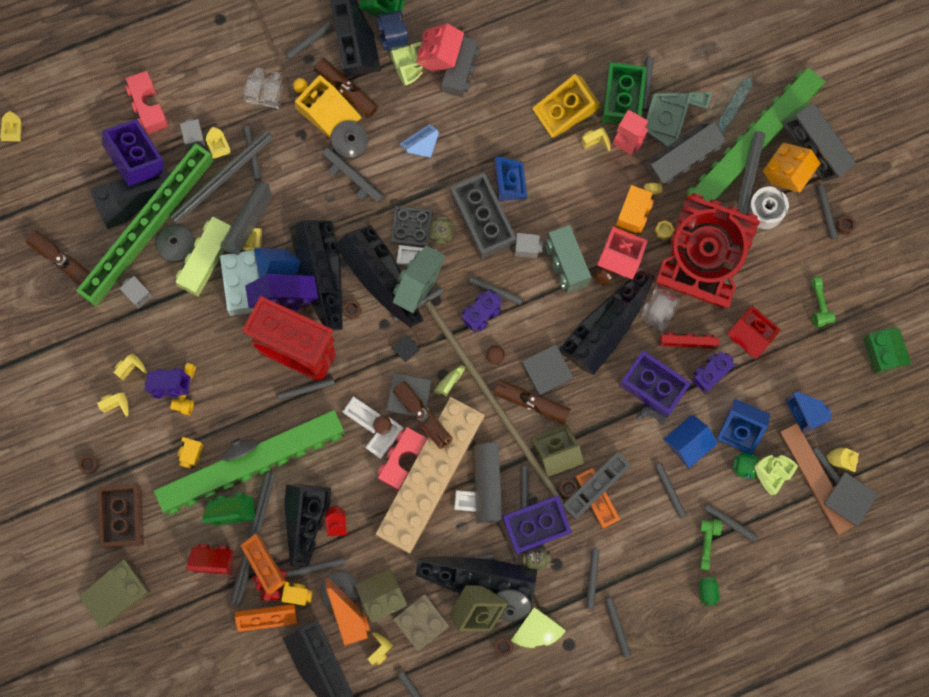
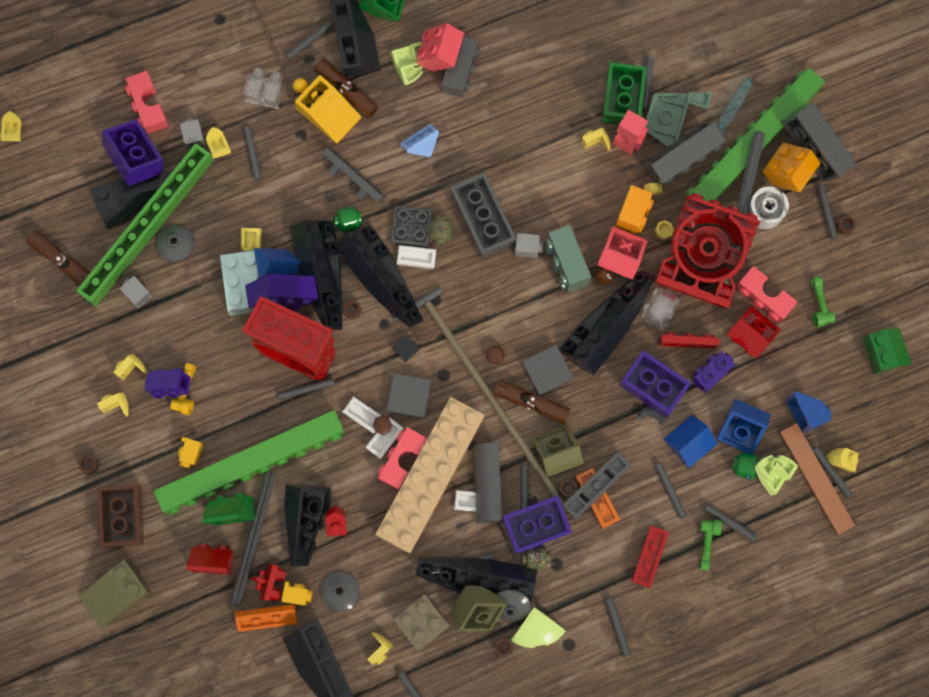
dark grey axle [170,130,273,223] -> none
yellowish green brick [175,217,231,297] -> none
dark grey brick [220,183,272,255] -> none
dark grey dish [221,438,258,461] -> none
orange plate [240,533,286,594] -> none
dark grey bar [286,557,346,579] -> none
orange slope [325,578,370,645] -> none
dark grey dish [331,121,368,158] -> none
olive slope [355,568,407,623] -> none
dark blue brick [375,10,409,51] -> none
sand green brick [393,245,446,313] -> none
reddish brown piece [393,381,453,449] -> none
yellowish green brick [433,365,466,396] -> none
dark purple brick [461,290,502,333] -> none
dark grey bar [469,276,523,306] -> none
blue slope [494,157,527,201] -> none
yellow slope [532,74,602,138] -> none
dark grey bar [586,549,599,609] -> none
green brick [698,577,720,607] -> none
dark grey tile [823,472,878,527] -> none
none -> green head [333,207,362,233]
none -> red plate [631,526,669,589]
none -> coral arch [736,266,798,323]

